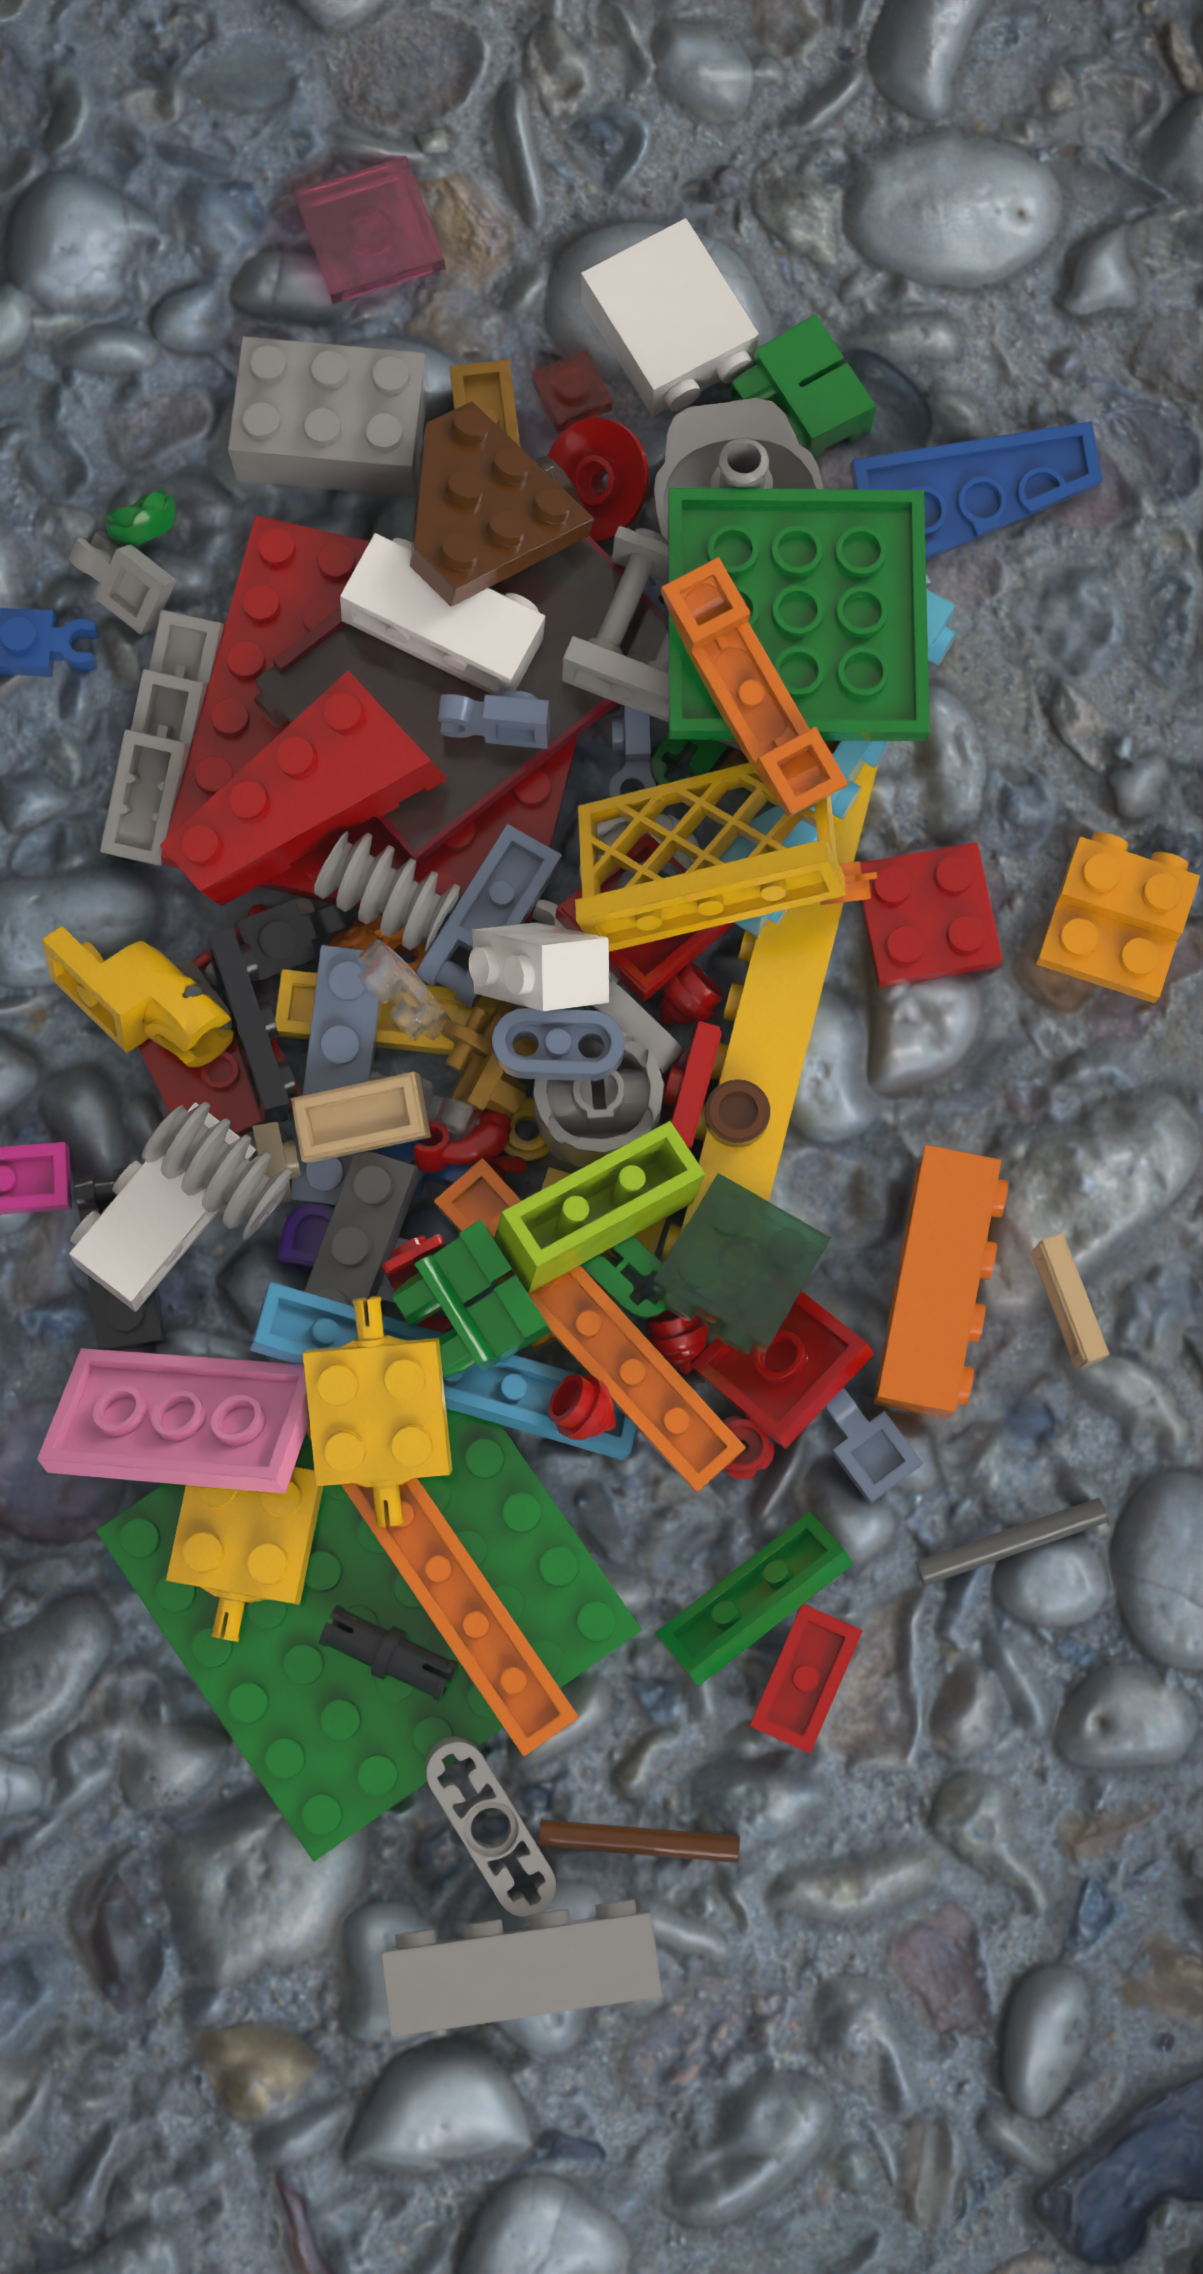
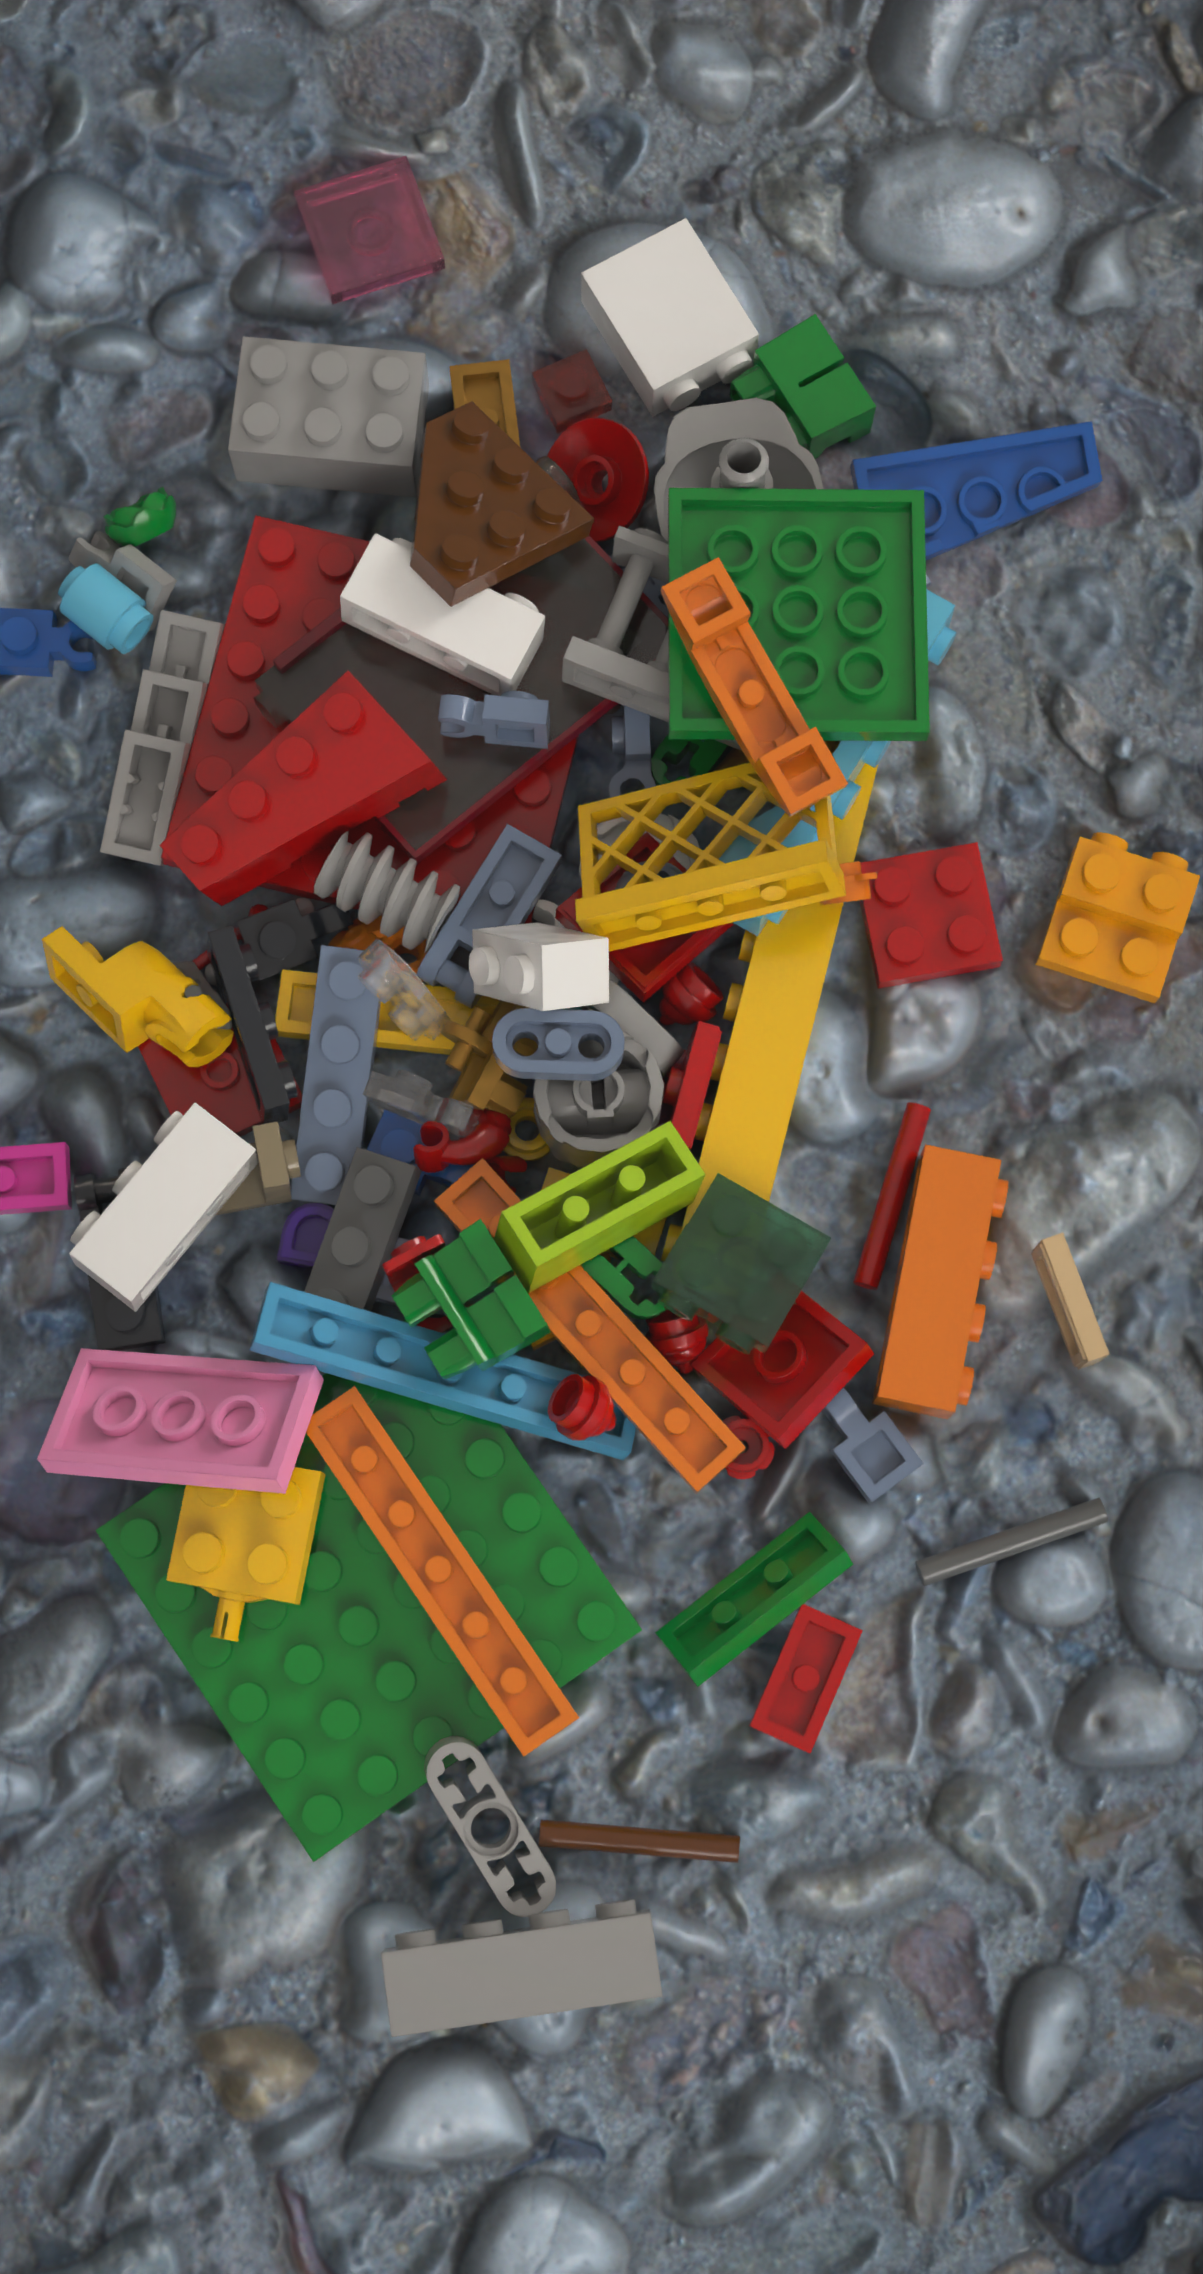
light grey piece [141,1101,292,1241] -> none
tan tile [291,1072,431,1163] -> none
yellow plate [302,1296,452,1527] -> none
black pin [319,1605,458,1702] -> none
reddish brown tile [705,1079,770,1147] -> none
none -> medium azure brick [58,563,154,654]
none -> red bar [853,1102,931,1290]

